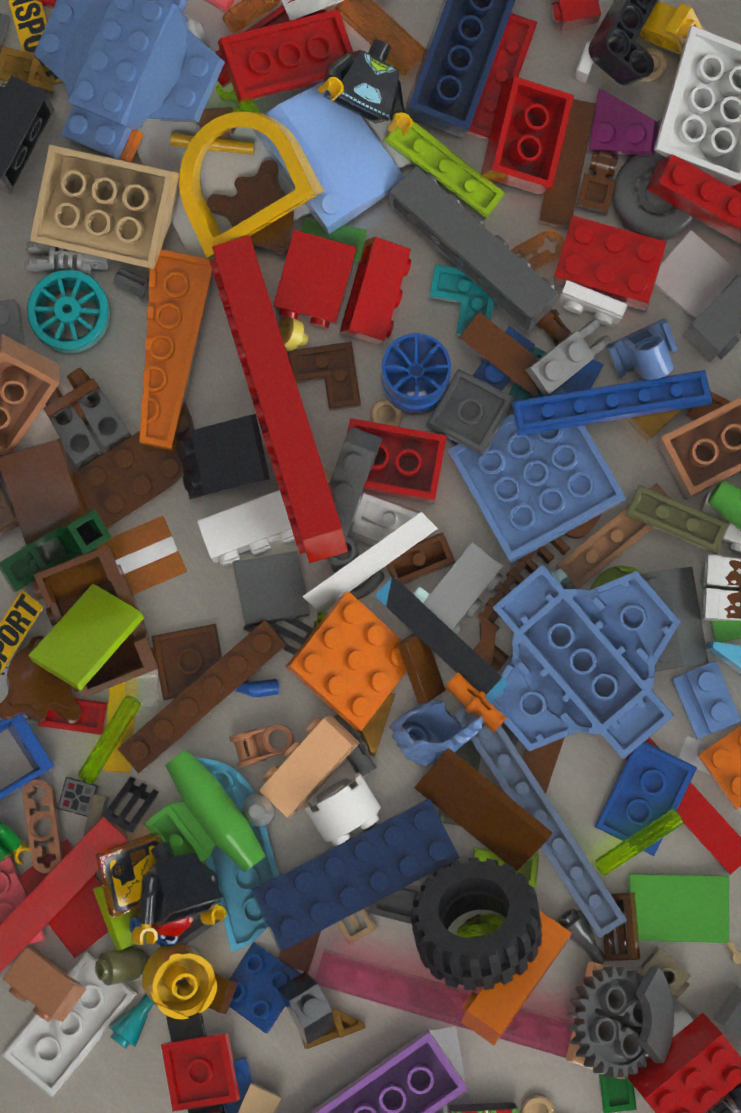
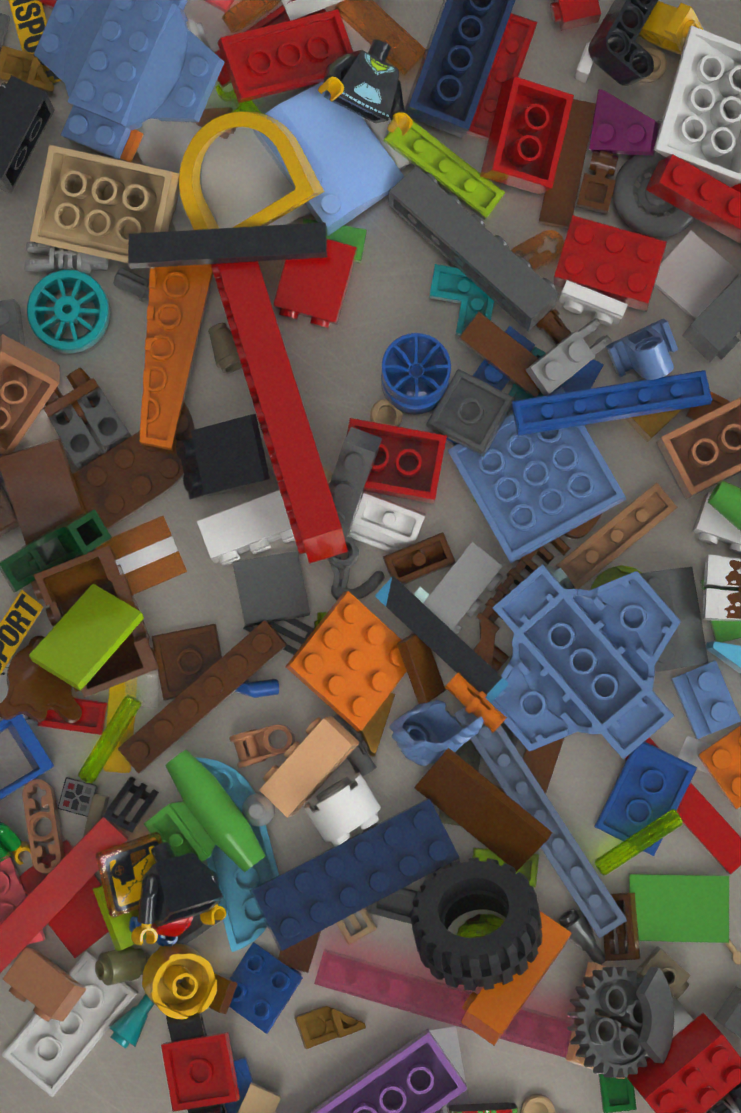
yellow piece [170,133,255,155] -> none
reddish brown tile [207,160,294,255] -> none
black slope [277,972,335,1045] -> none
light yellow tile [278,317,308,351] -> none
reddish brown tile [288,341,361,411] -> none
white sticker [302,512,438,612] -> none
red brick [339,237,411,344] -> none
olive tile [626,485,730,555] -> none
none -> black tile [128,222,327,269]
none -> dark tan cone [208,323,242,373]

